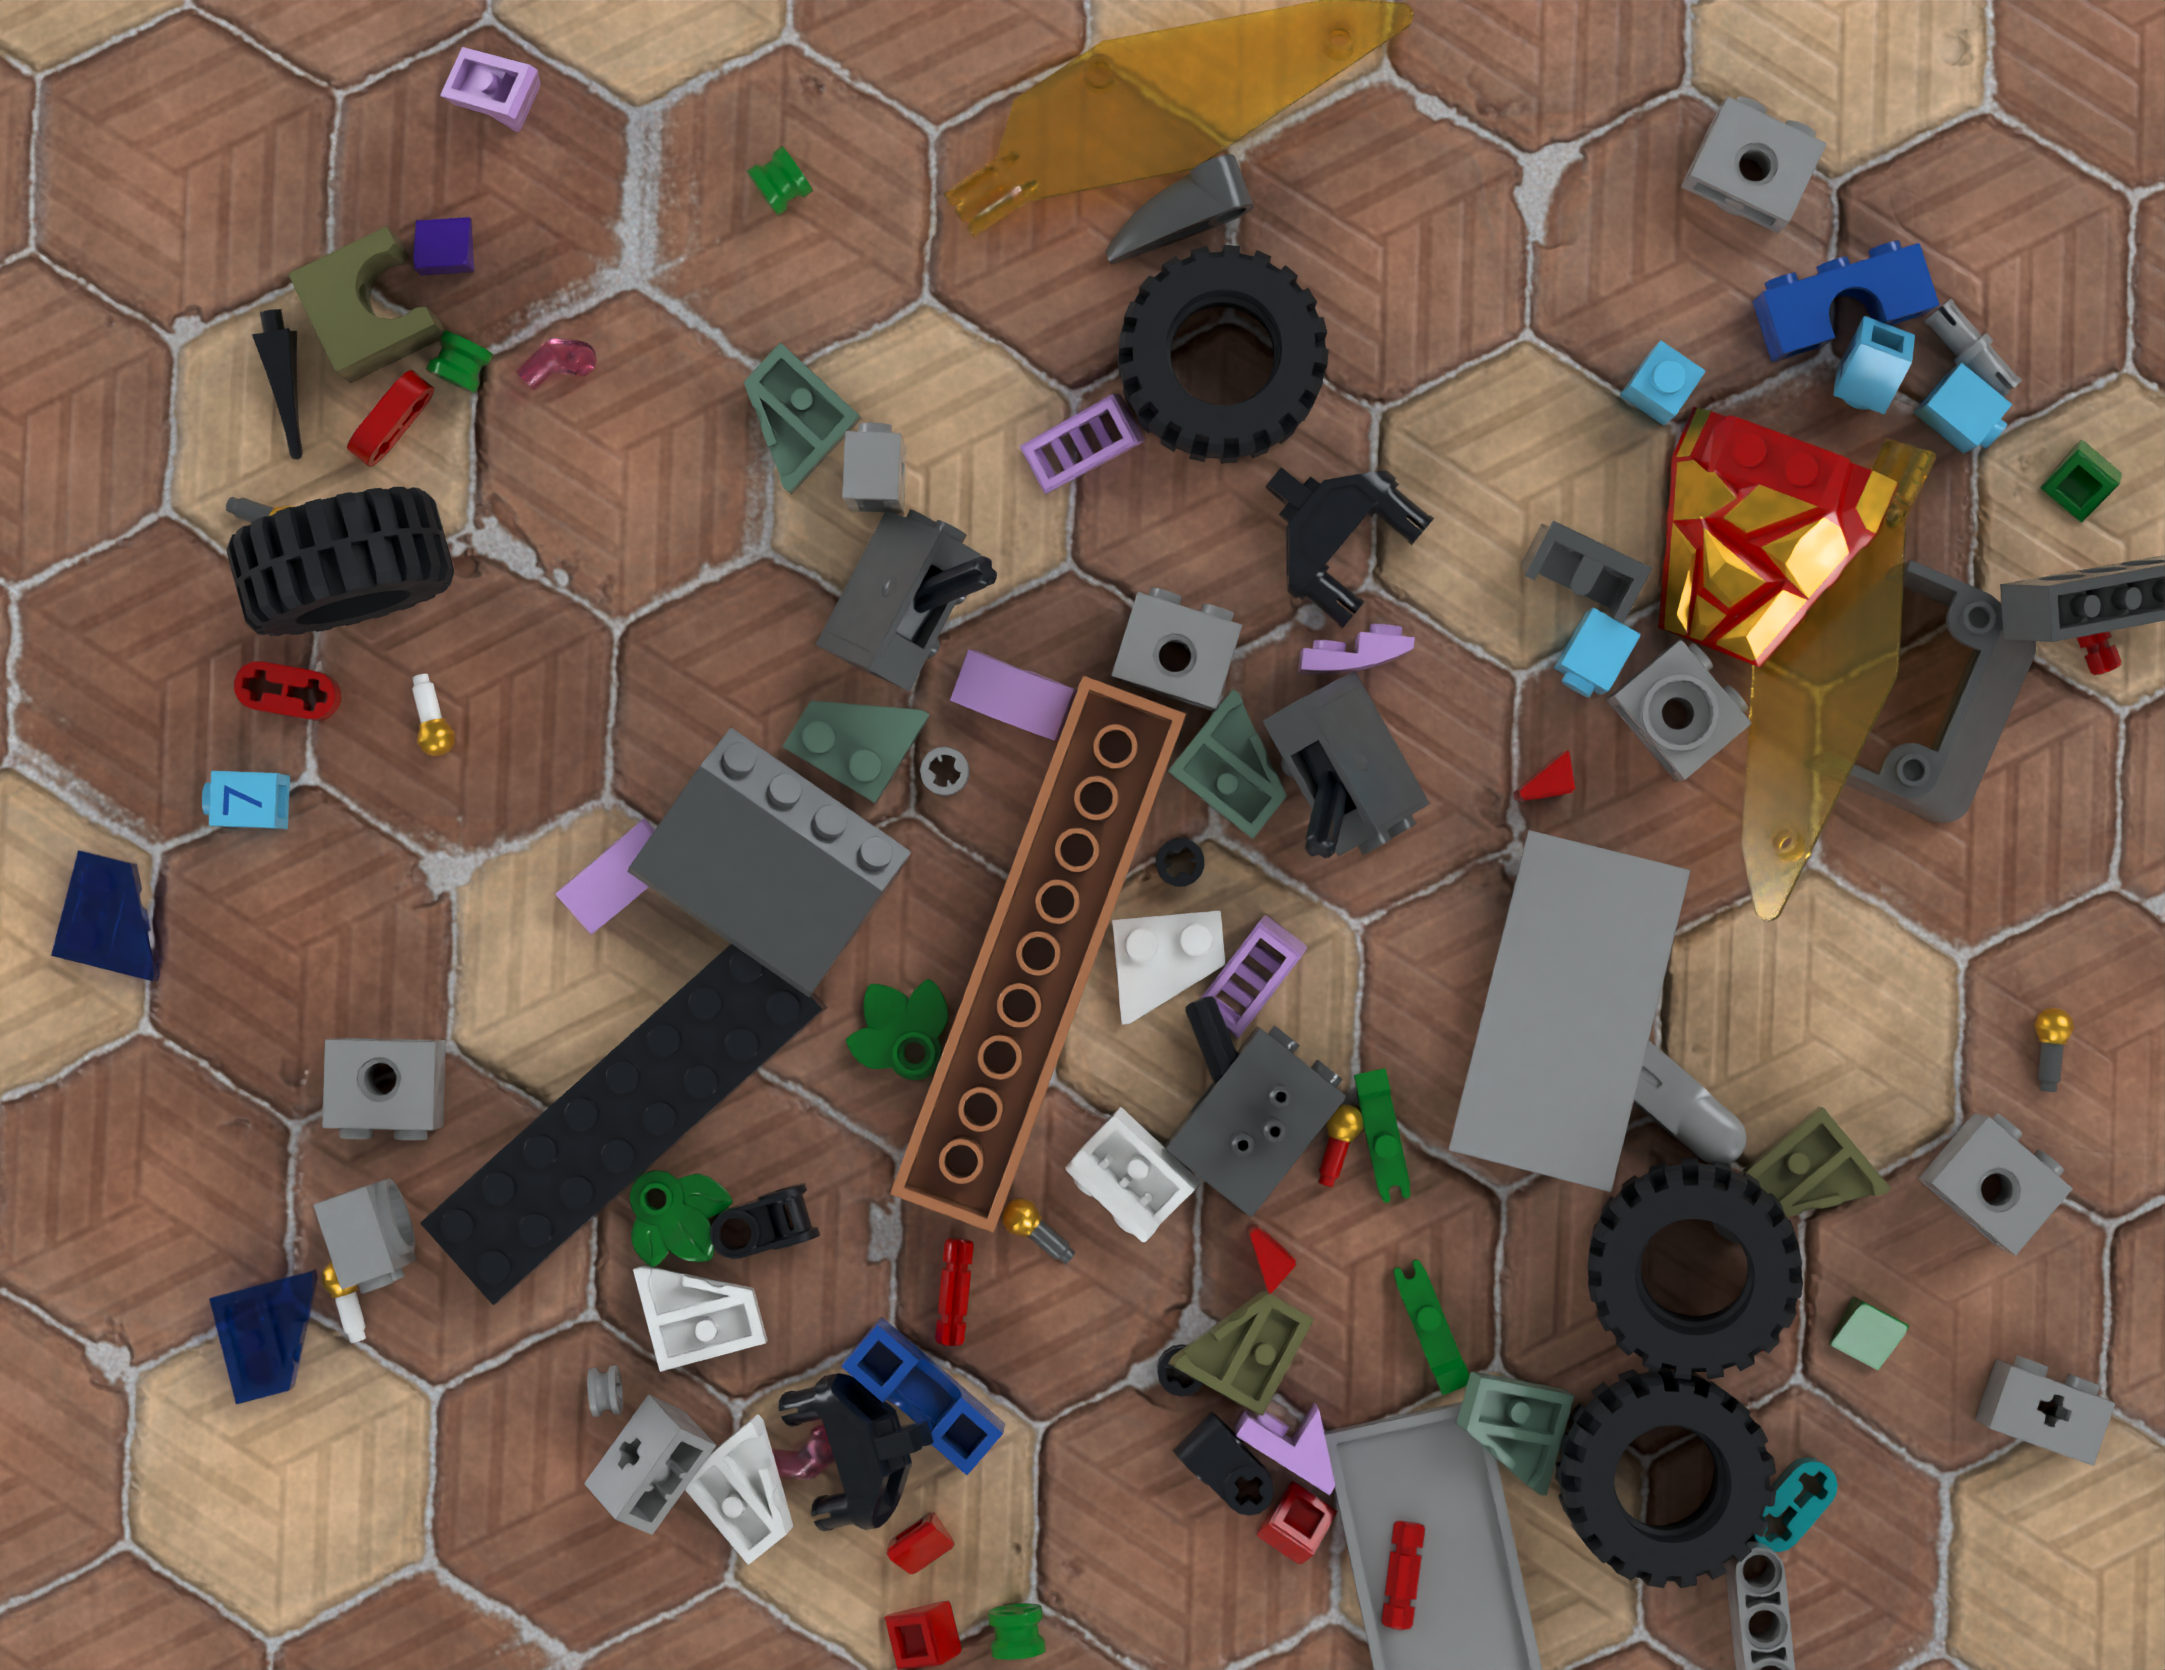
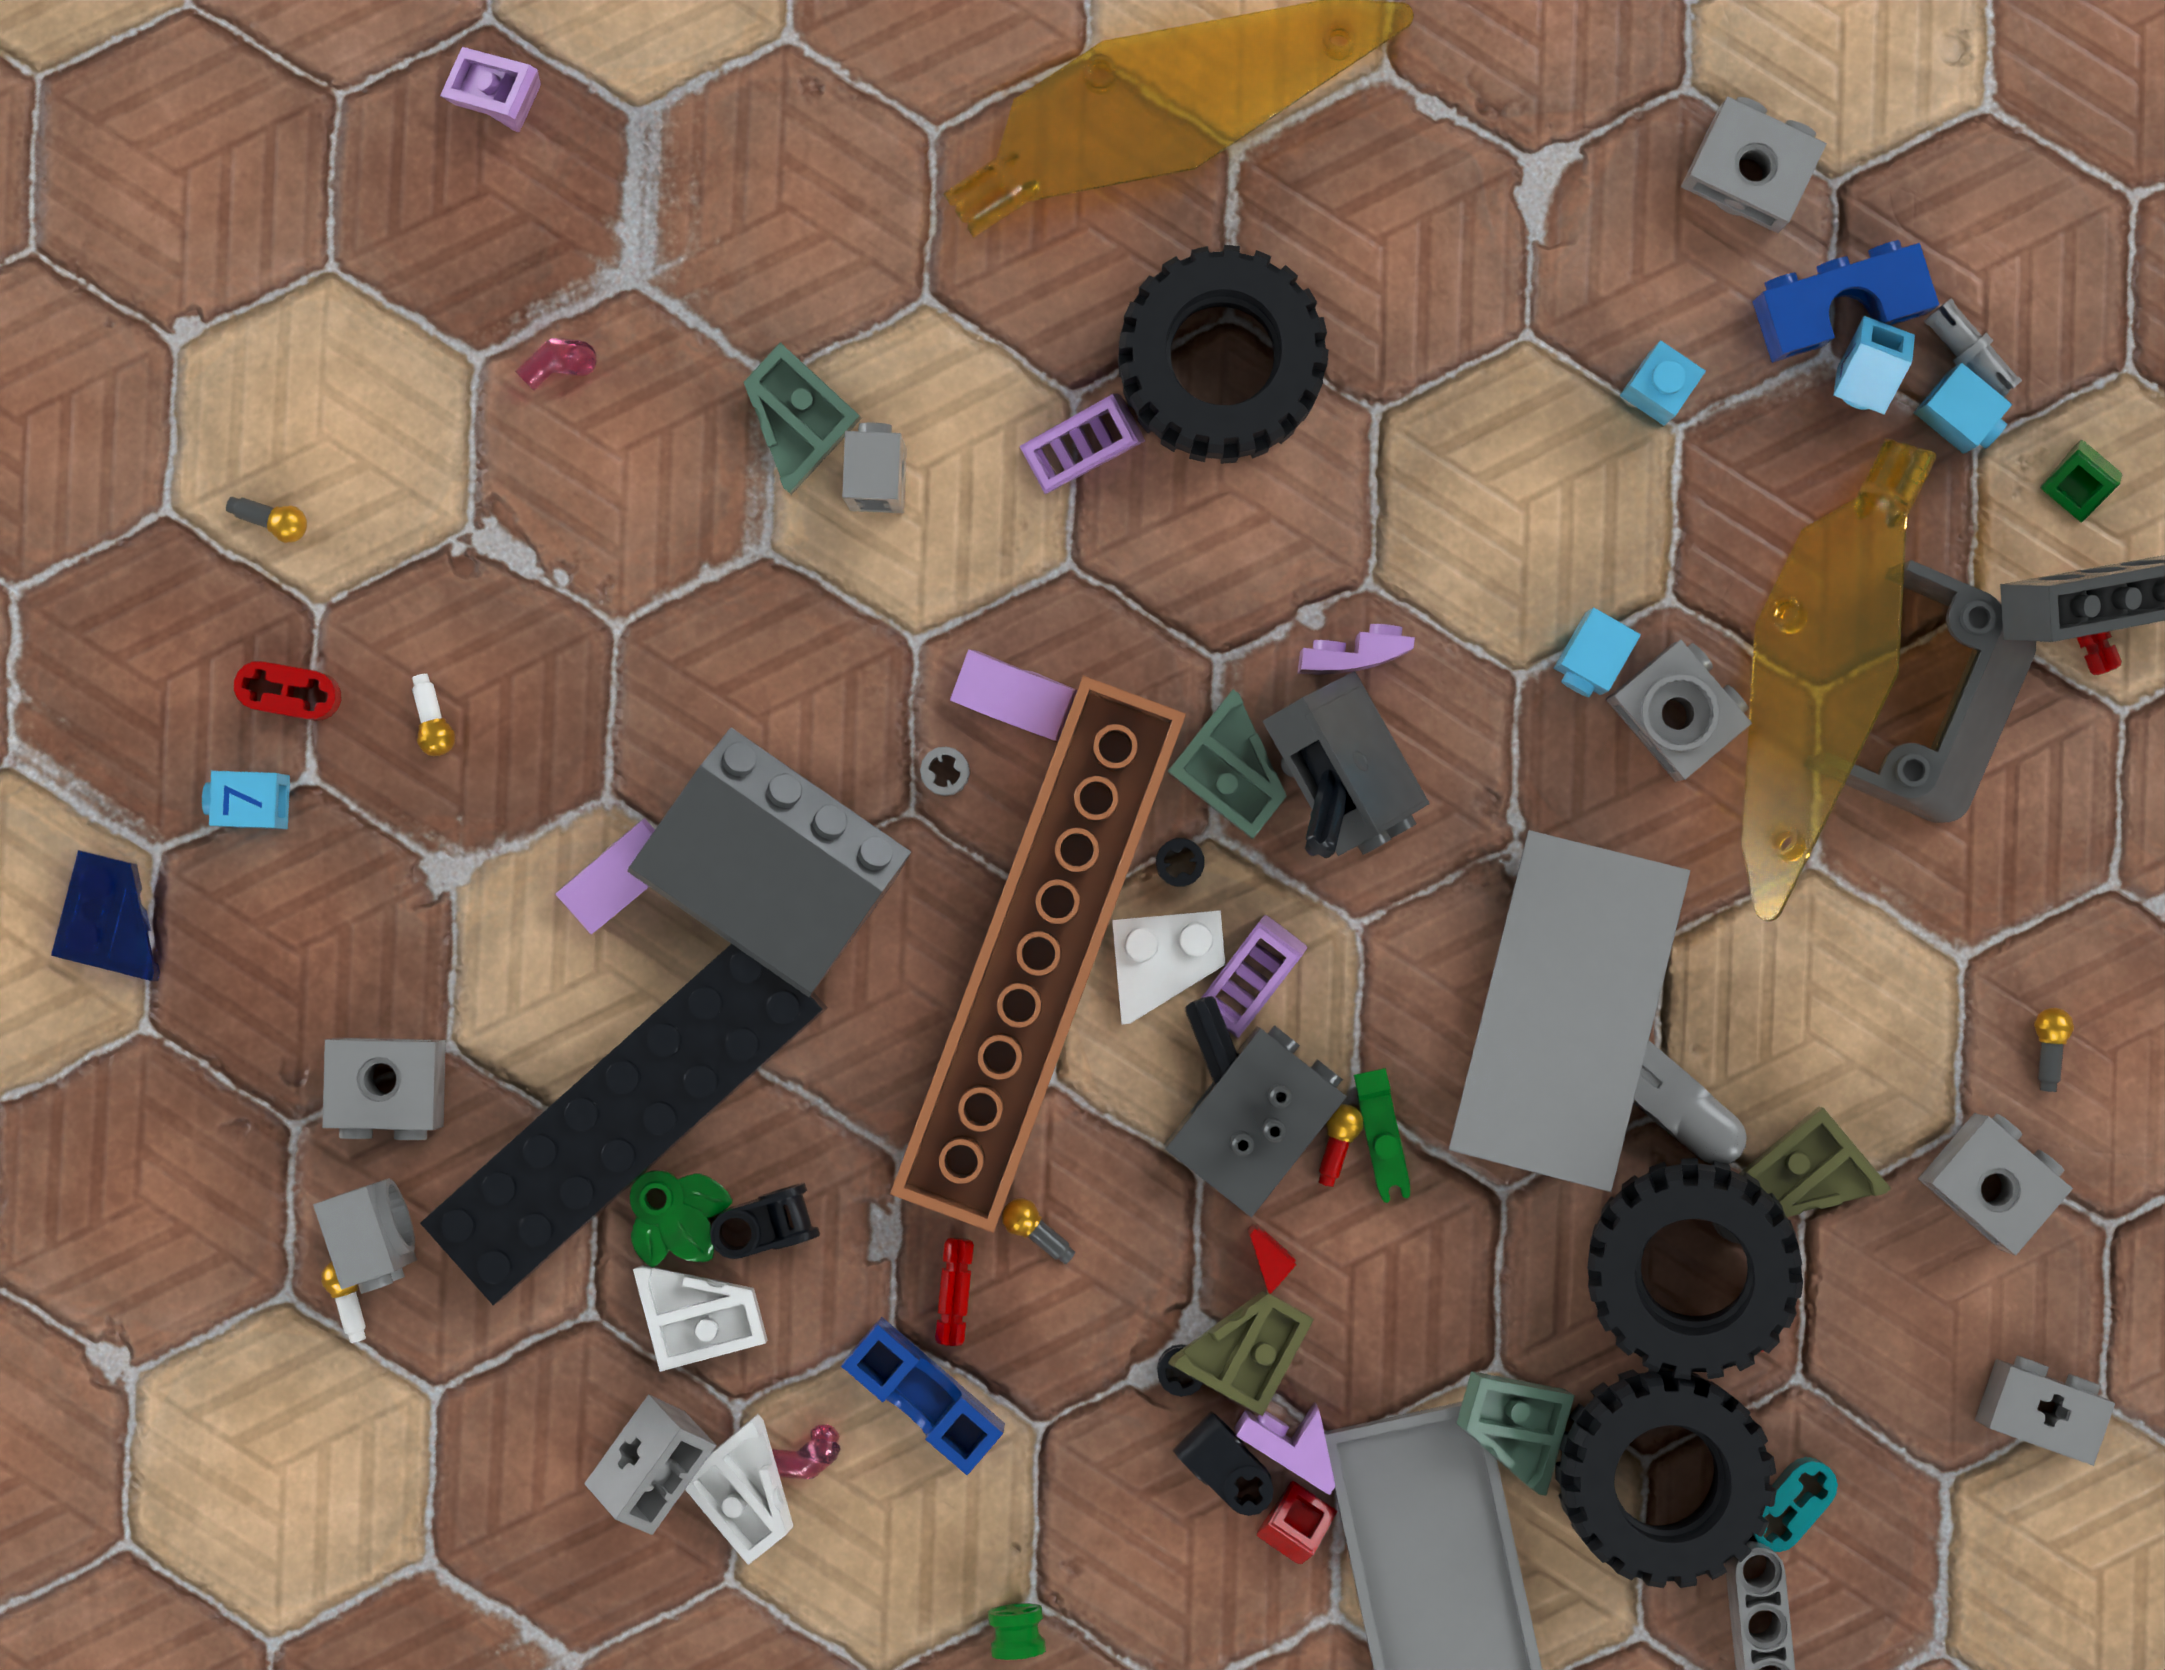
clear blue wing [209,1269,318,1404] -> none
black tyre [226,486,454,636] -> none
black piece [252,309,303,460] -> none
olive piece [288,226,444,383] -> none
red beam [347,370,434,467] -> none
dark purple slope [413,217,474,276] -> none
green wheel [425,330,494,394] -> none
light grey bush [587,1365,623,1417] -> none
green wheel [746,146,813,216] -> none
black connector [778,1373,934,1531] -> none
sand green wing [782,700,931,804] -> none
dark grey piece [815,509,997,692] -> none
green plate [846,979,948,1080] -> none
red slope [884,1601,962,1670] -> none
red slope [886,1512,955,1575] -> none
white bracket [1065,1107,1201,1243] -> none
dark grey piece [1105,154,1254,265] -> none
light grey brick [1111,587,1242,712] -> none
black connector [1265,468,1434,628] -> none
red axle [1381,1521,1425,1630] -> none
green piece [1393,1259,1470,1396] -> none
red slope [1513,750,1576,802] -> none
dark grey window [1521,521,1652,623] -> none
wedge [1658,407,1899,668] -> none
slope [1828,1296,1910,1370] -> none

